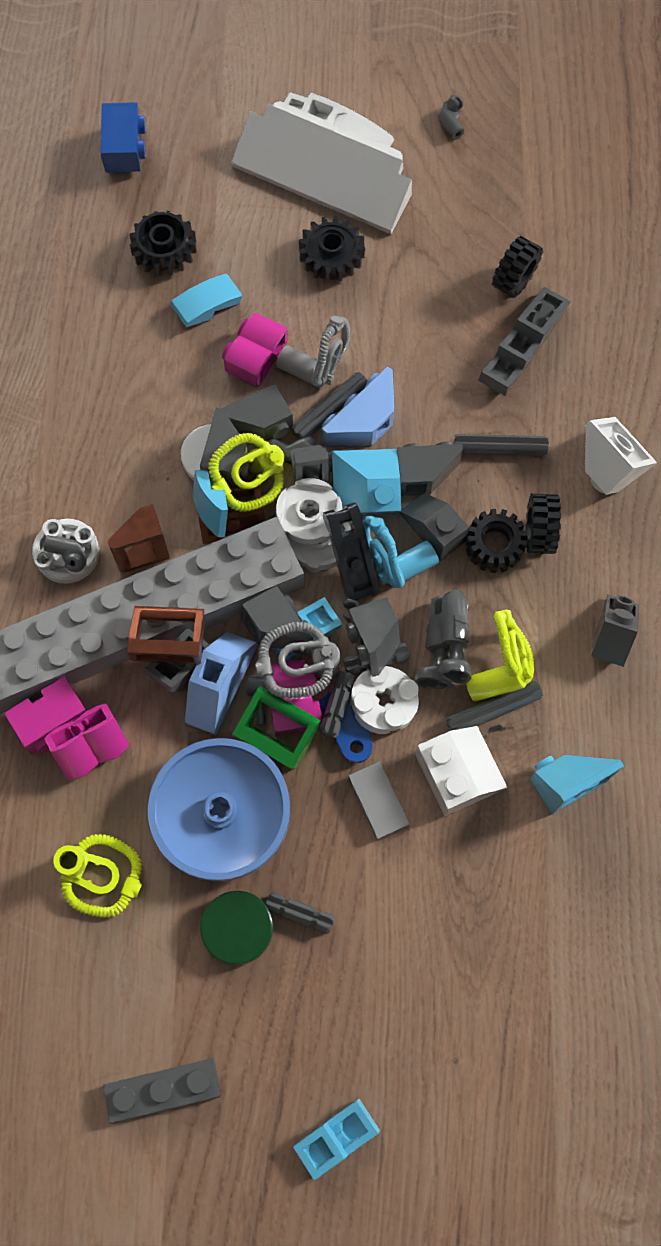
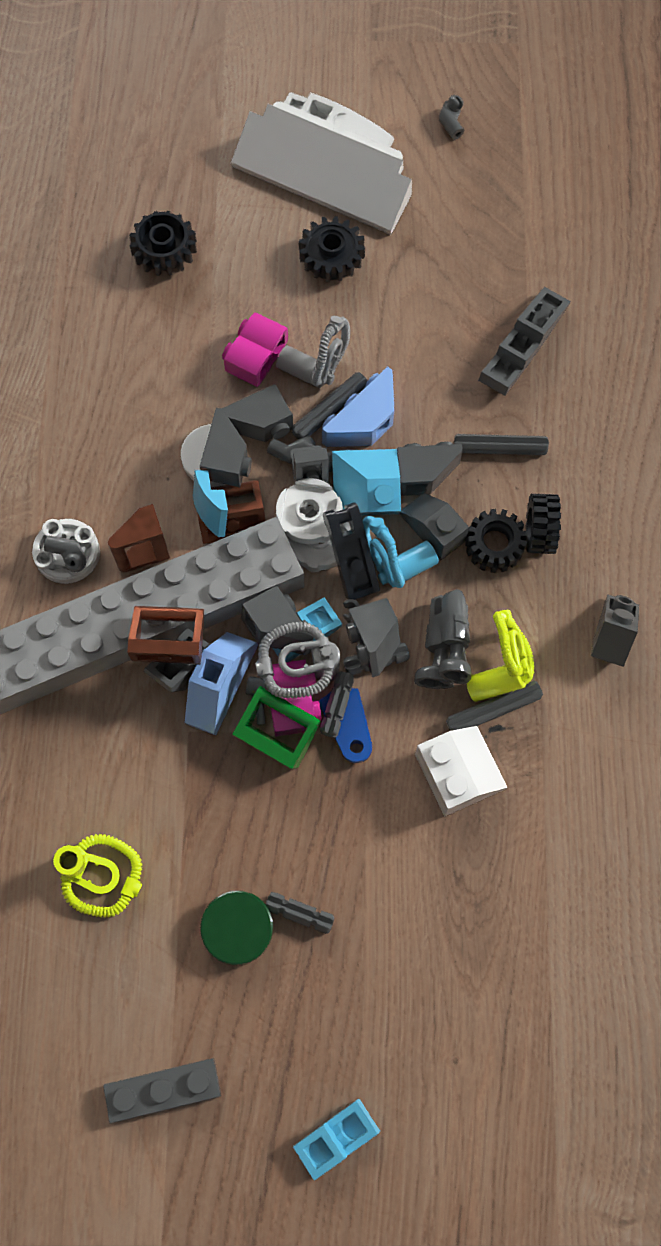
dark pink brick [4,676,86,754] -> none
dark pink brick [44,704,130,780] -> none
blue brick [101,102,146,172] -> none
medium blue dish [148,738,290,882] -> none
medium azure slope [170,273,243,327] -> none
neon yellow piece [208,433,284,512] -> none
light grey tile [348,761,410,841] -> none
white plate [349,666,419,734] -> none
black tyre [492,236,543,298] -> none
medium azure slope [530,755,624,814] -> none
white slope [585,417,657,495] -> none

